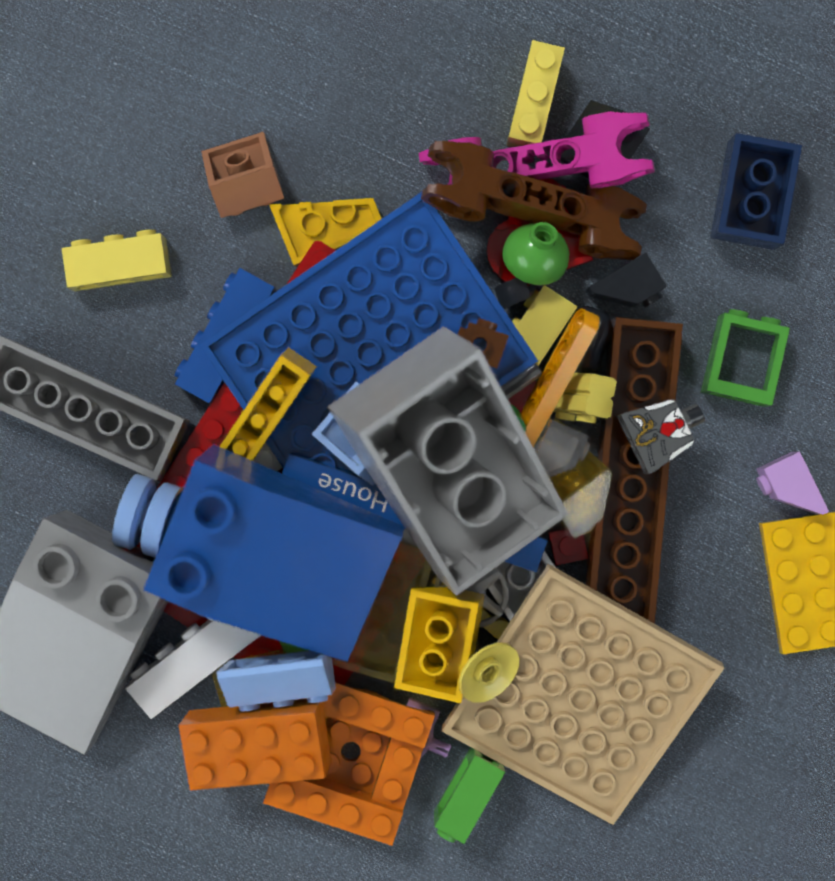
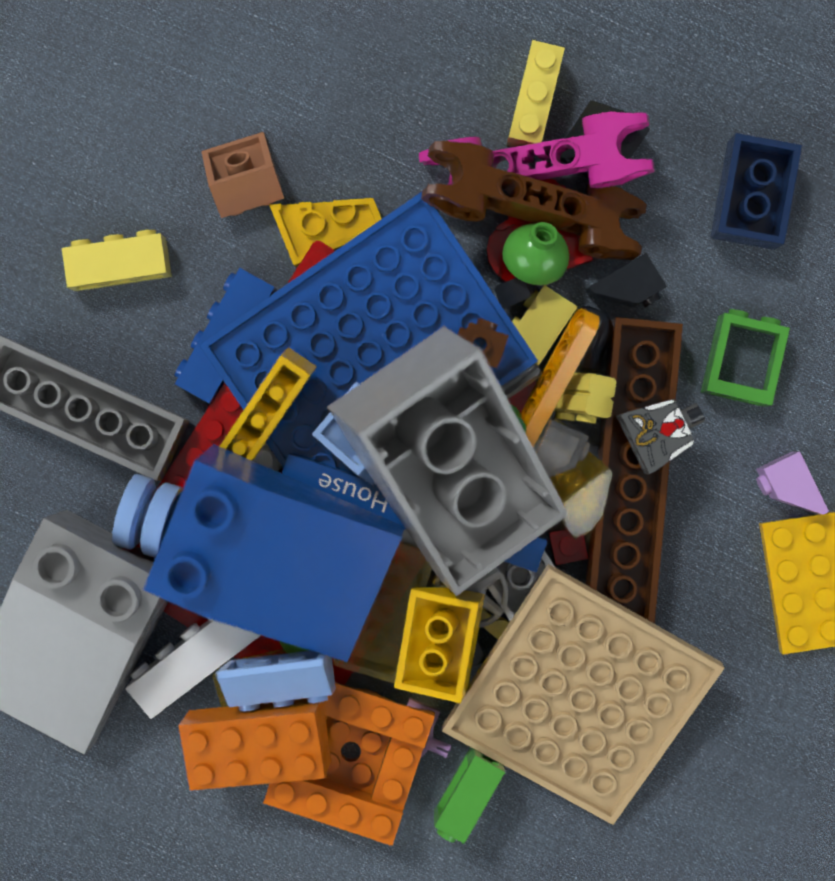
light yellow dish [459,642,519,703] -> none

